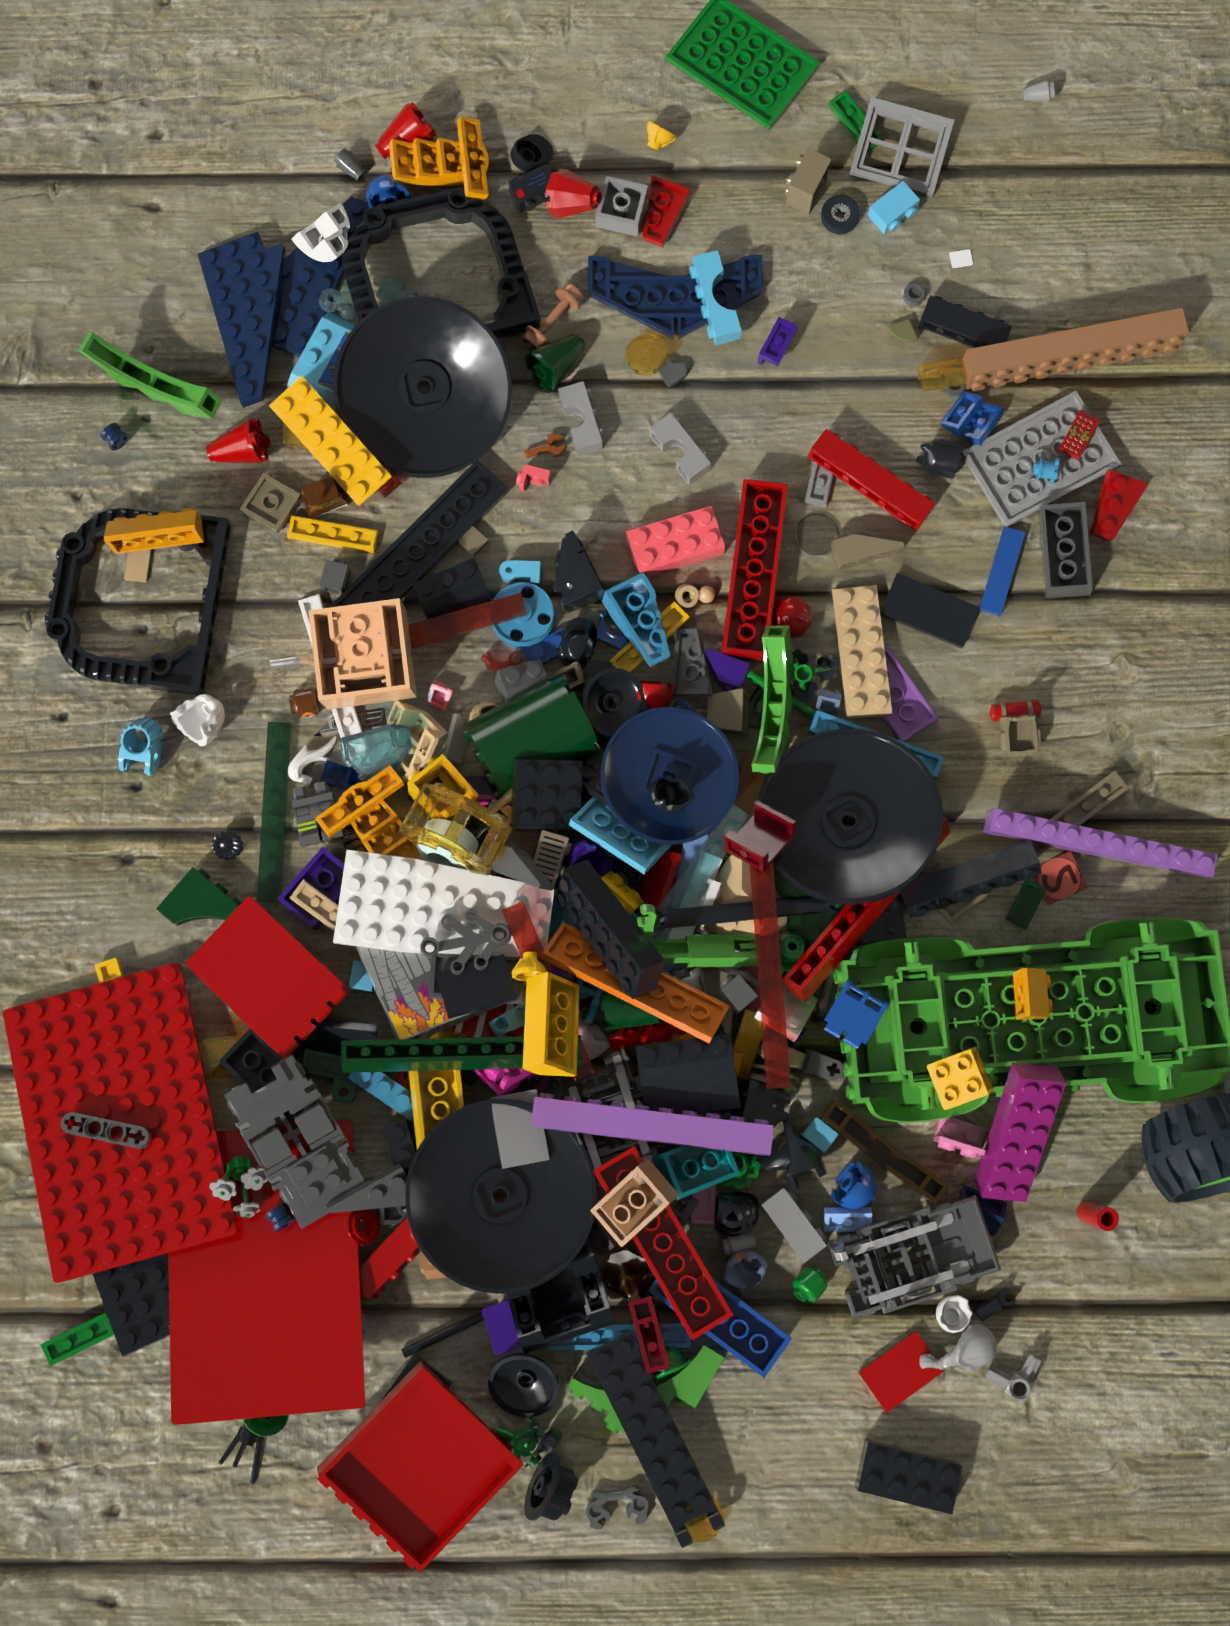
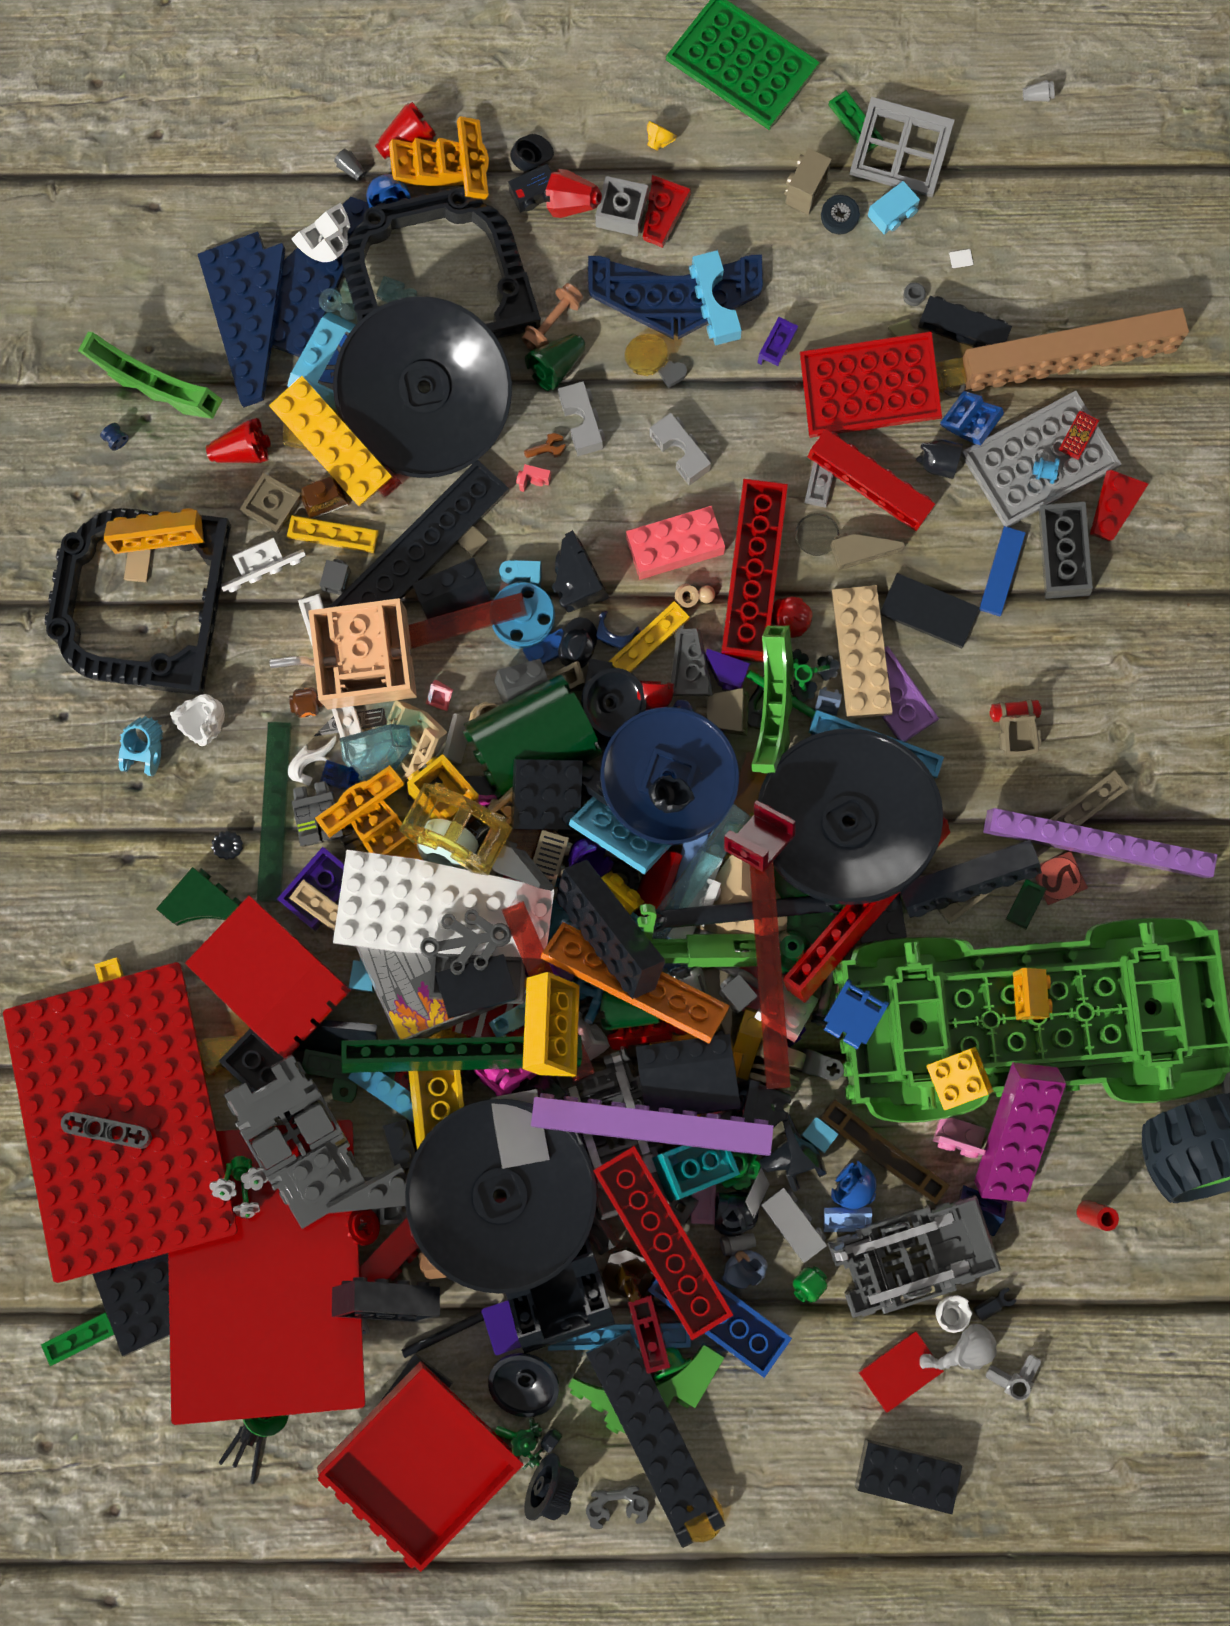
dark blue wheel [265,1203,295,1233] -> none
clear red piece [481,651,523,671] -> none
yellow piece [512,952,547,981] -> none
medium nougat slope [590,1159,680,1248] -> none
dark azure wedge [602,572,670,667] -> none
none -> white bracket [221,537,306,592]
none -> black brick [332,1277,440,1322]
none -> white sticker [745,1168,770,1217]
none -> red plate [800,332,942,438]

